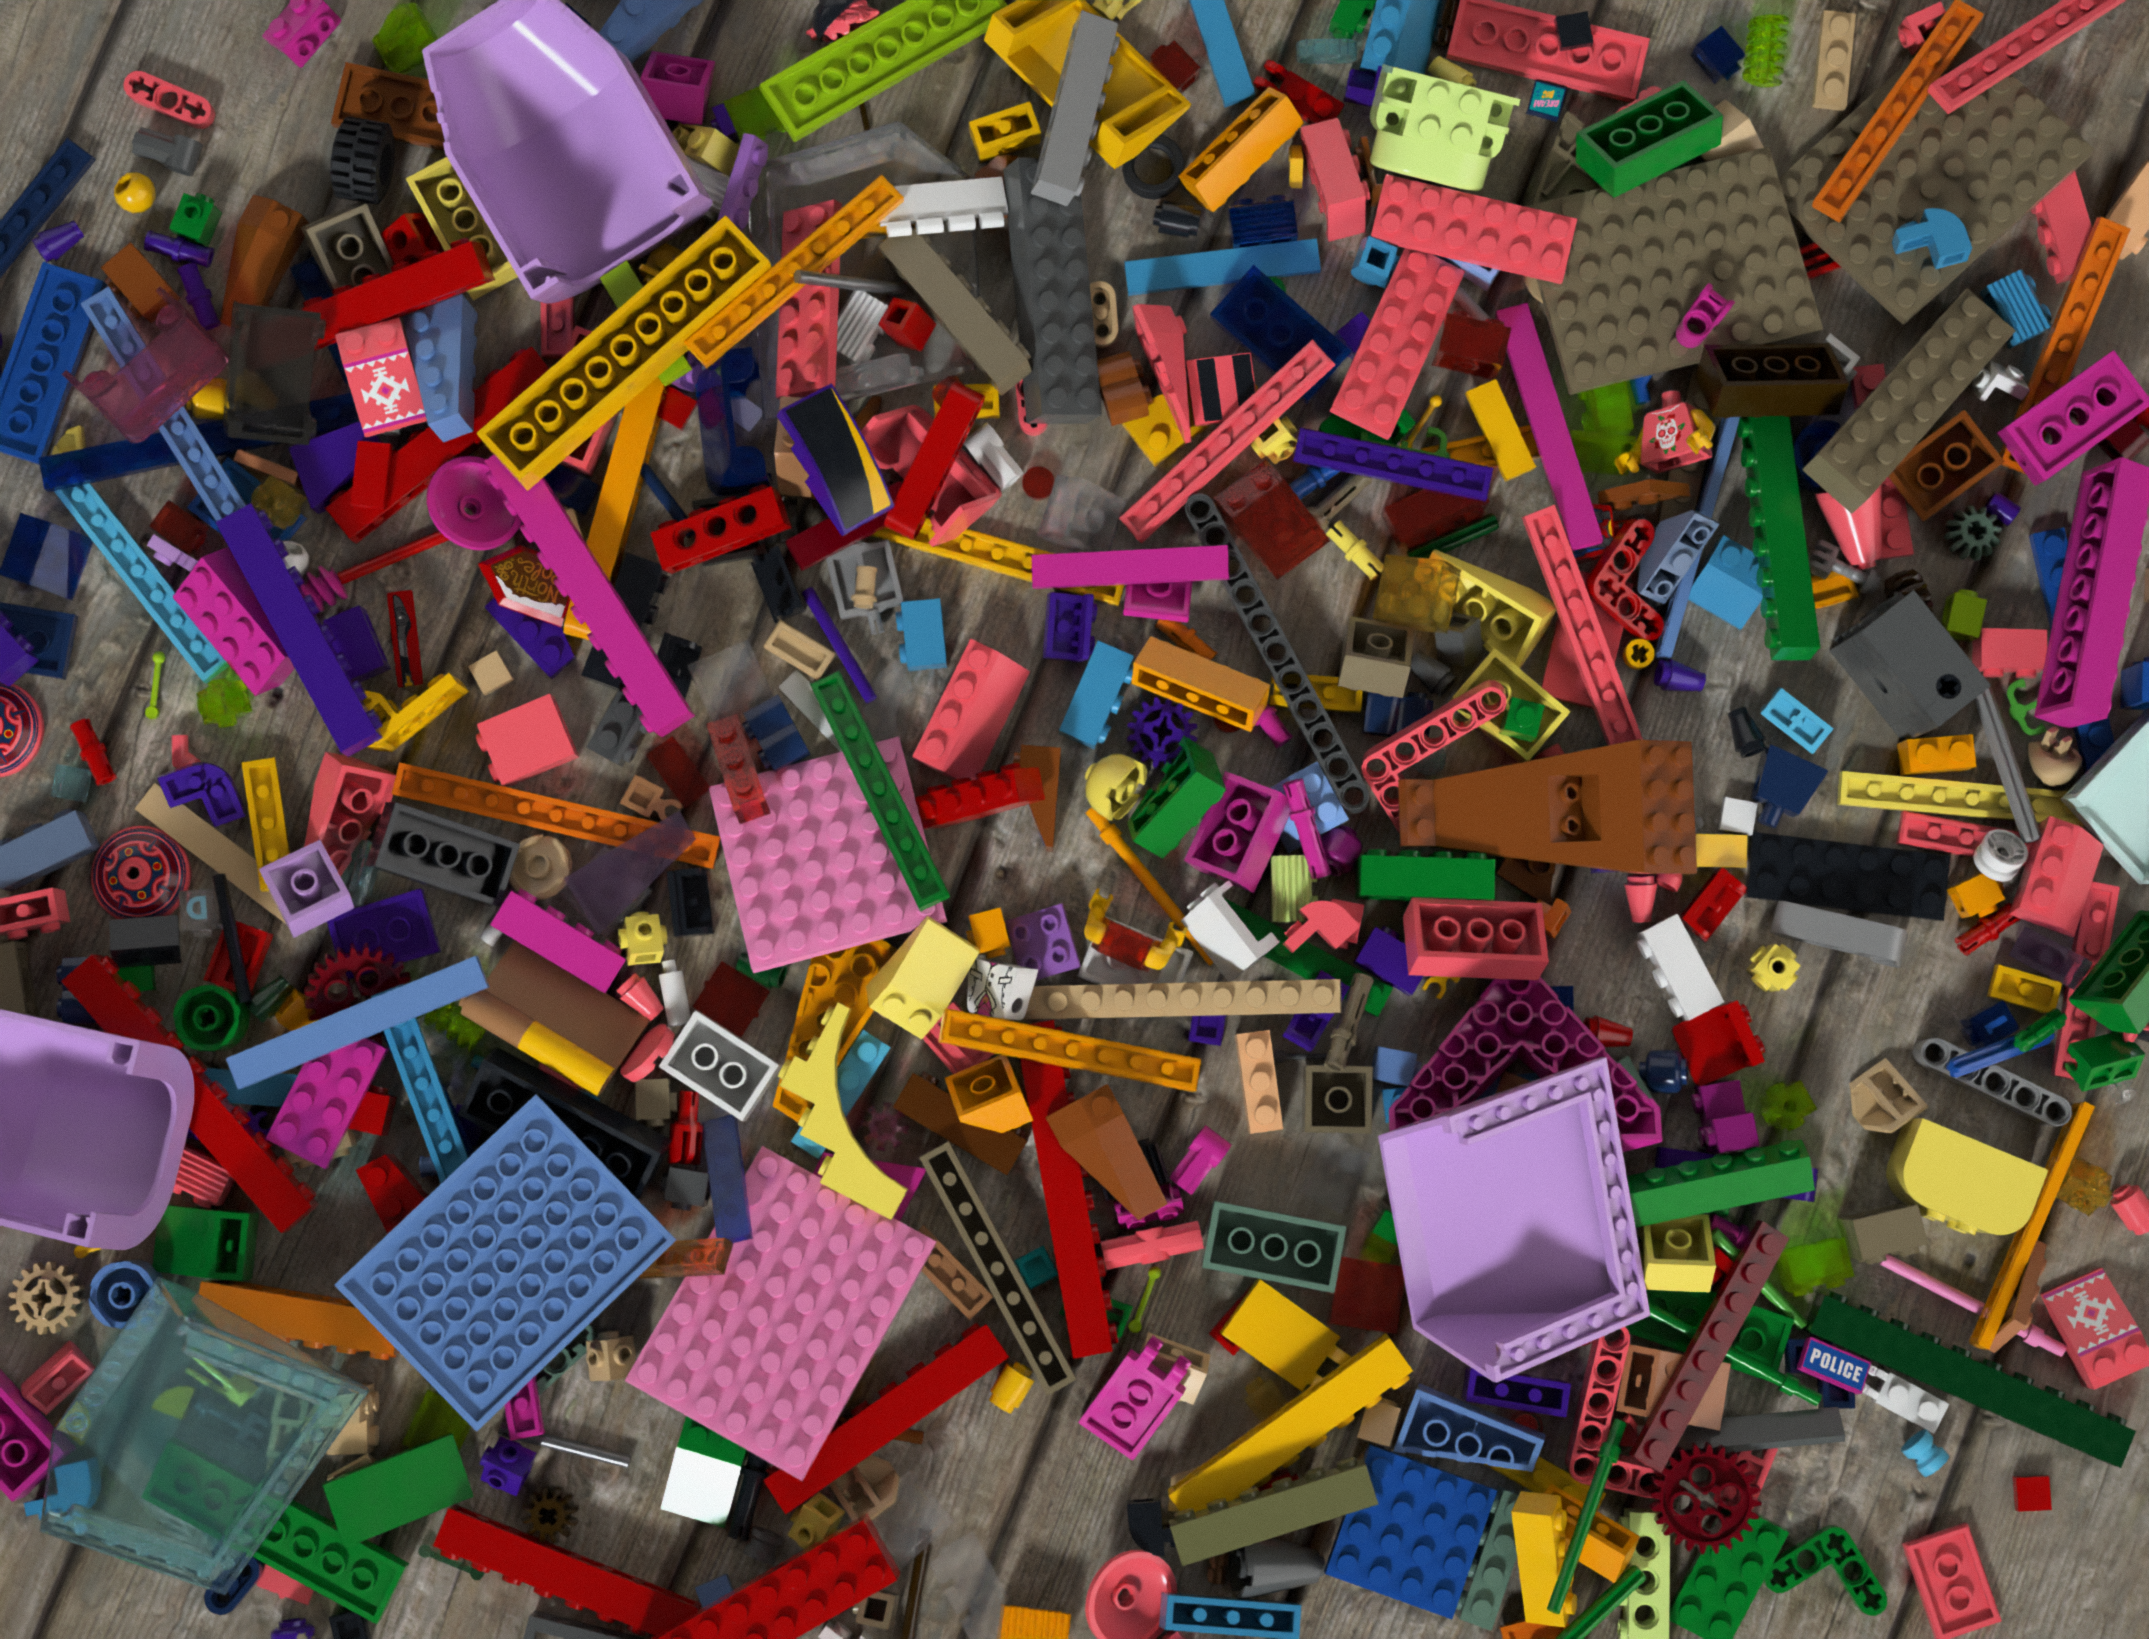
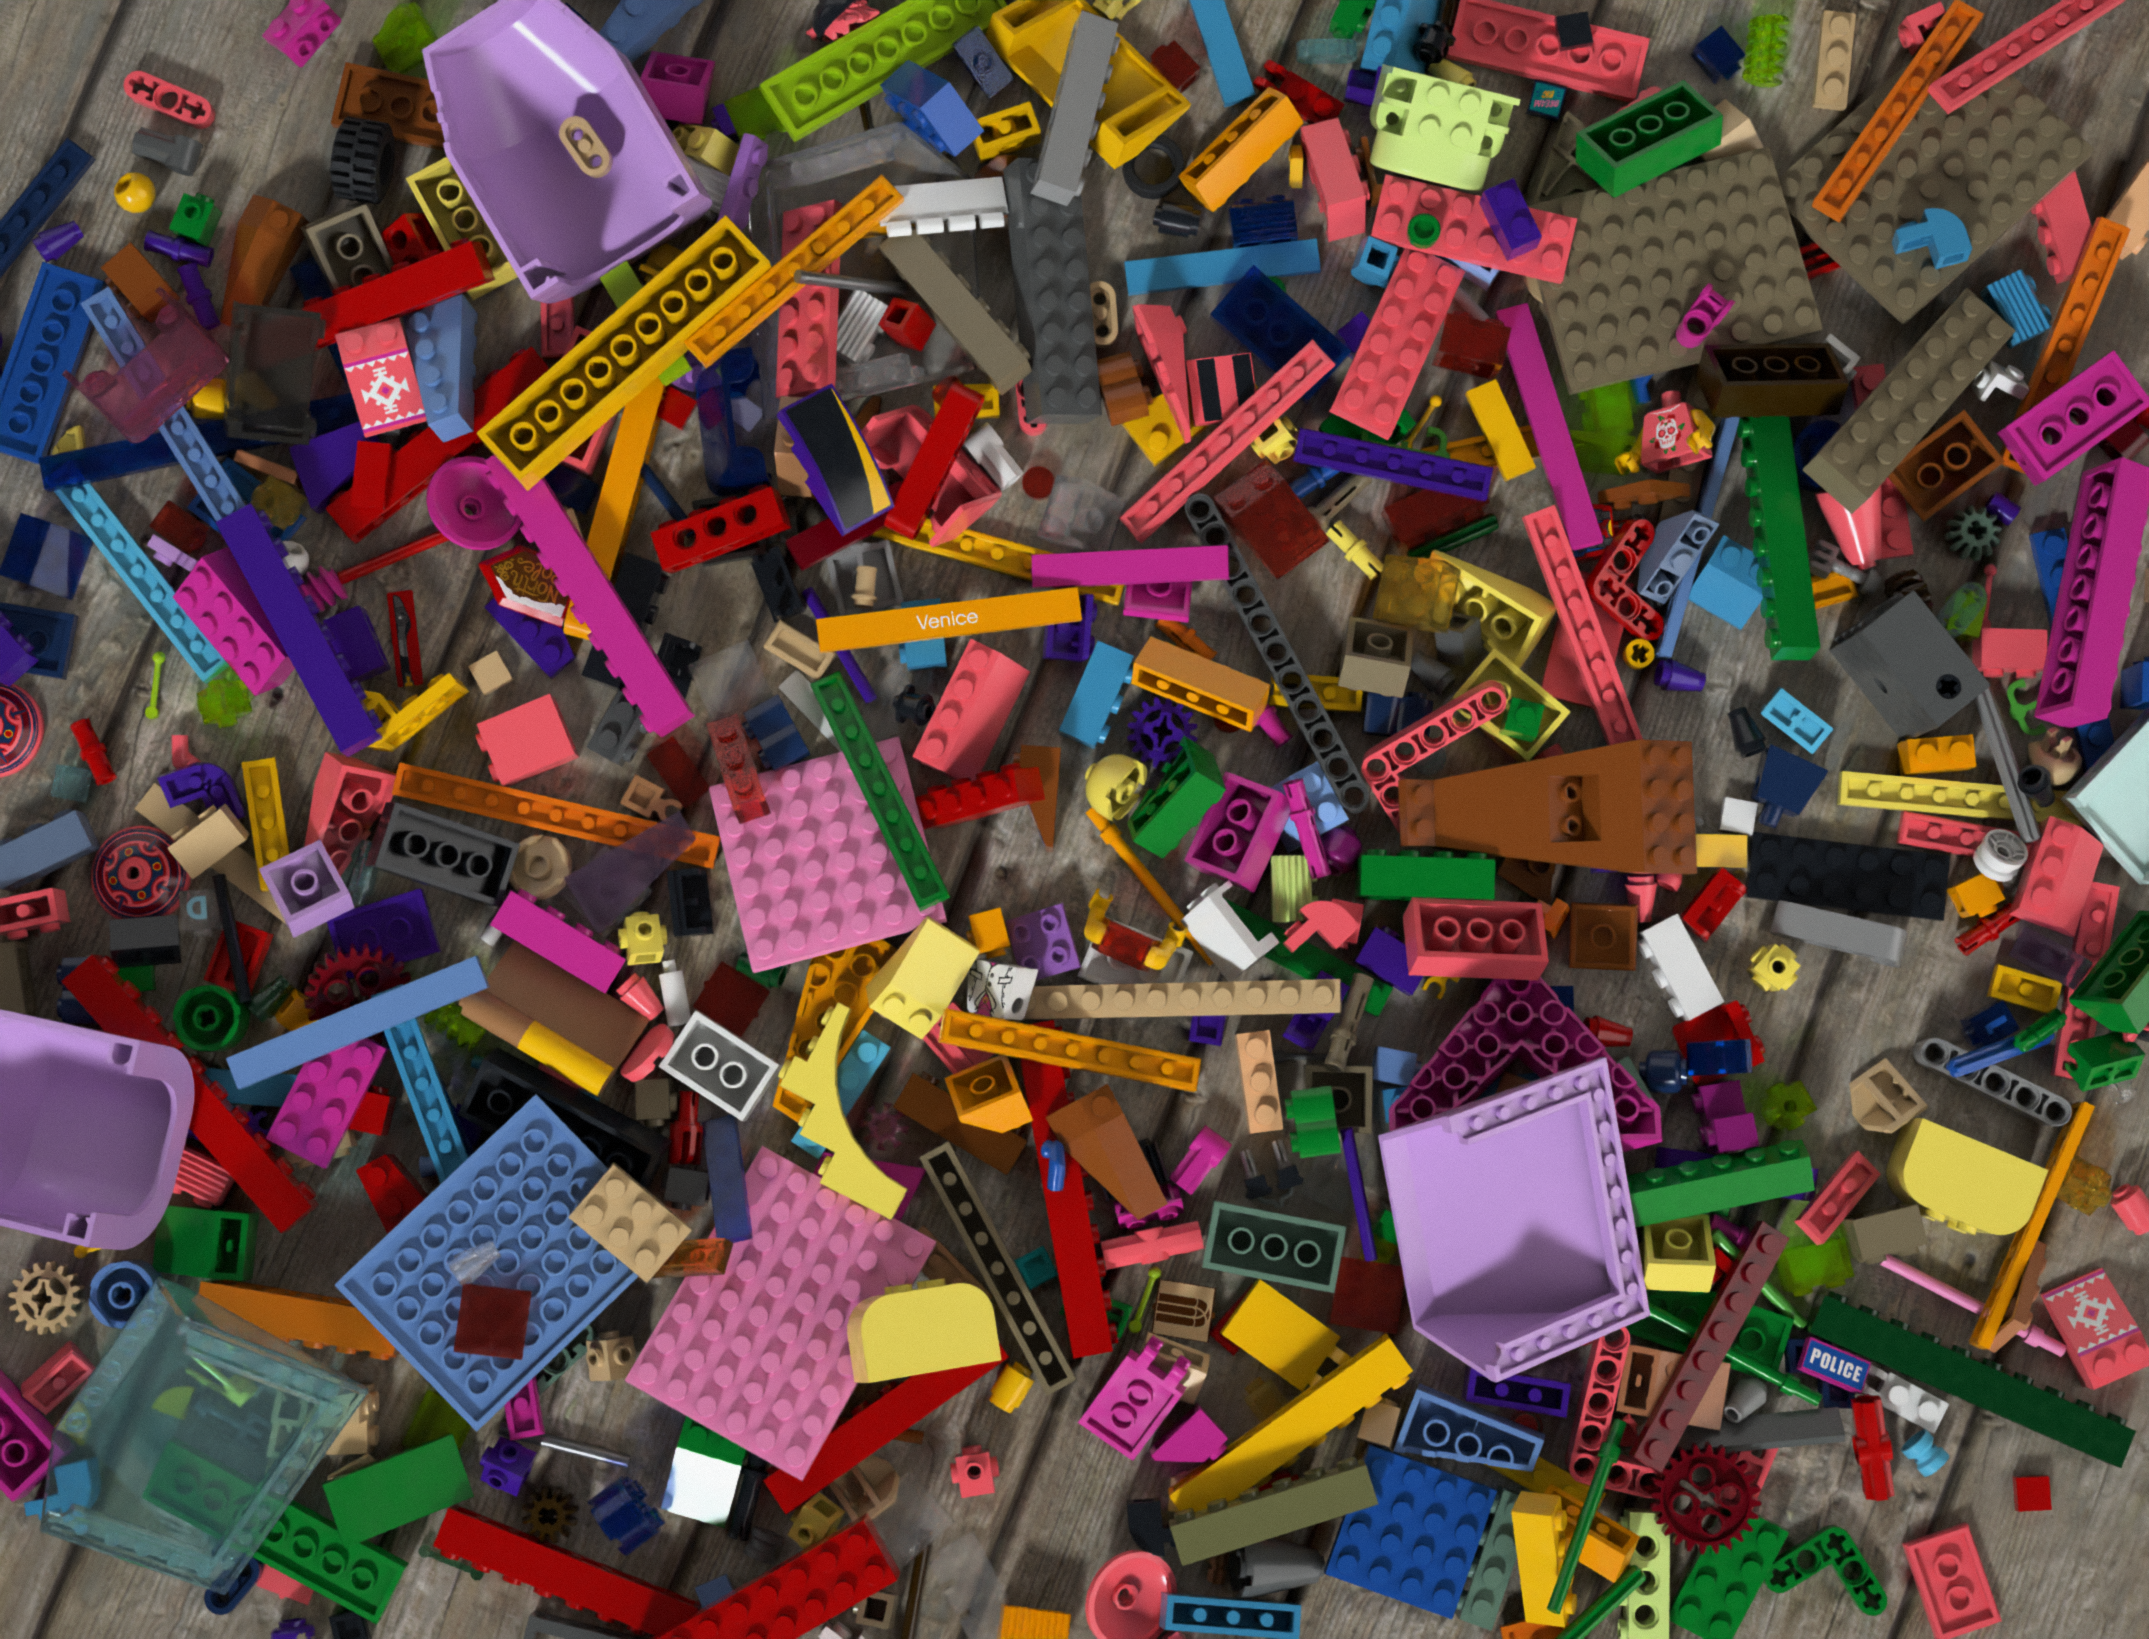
none -> tan brick [167,803,250,880]
none -> clear cone [447,1240,501,1286]
none -> clear red tile [453,1283,532,1360]
none -> tan plate [559,116,613,178]
none -> tan brick [568,1163,692,1283]
none -> clear blue brick [588,1476,666,1556]
none -> light orange tile [816,587,1082,653]
none -> light yellow brick [847,1278,1001,1383]
none -> blue brick [880,60,984,157]
none -> black brick [892,684,936,726]
none -> coral brick [950,1444,1000,1498]
none -> clear blue plate [951,25,1014,99]
none -> blue arm [1041,1140,1066,1191]
none -> dark pink slope [1149,1403,1228,1462]
none -> piece [1151,1279,1217,1343]
none -> piece [1240,1140,1304,1209]
none -> green brick [1285,1086,1341,1159]
none -> dark purple bar [1340,1127,1378,1261]
none -> green tile [1407,213,1441,249]
none -> black brick [1413,21,1456,64]
none -> dark purple brick [1479,178,1542,261]
none -> dark orange tile [1569,902,1638,971]
none -> clear blue slope [1686,1039,1753,1076]
none -> light grey cone [1723,1376,1767,1423]
none -> coral plate [1794,1150,1881,1245]
none -> red piece [1850,1394,1895,1501]
none -> clear light blue beam [1936,582,1987,638]
none -> coral hinge [1981,564,1997,628]
none -> black cone [2017,764,2055,807]

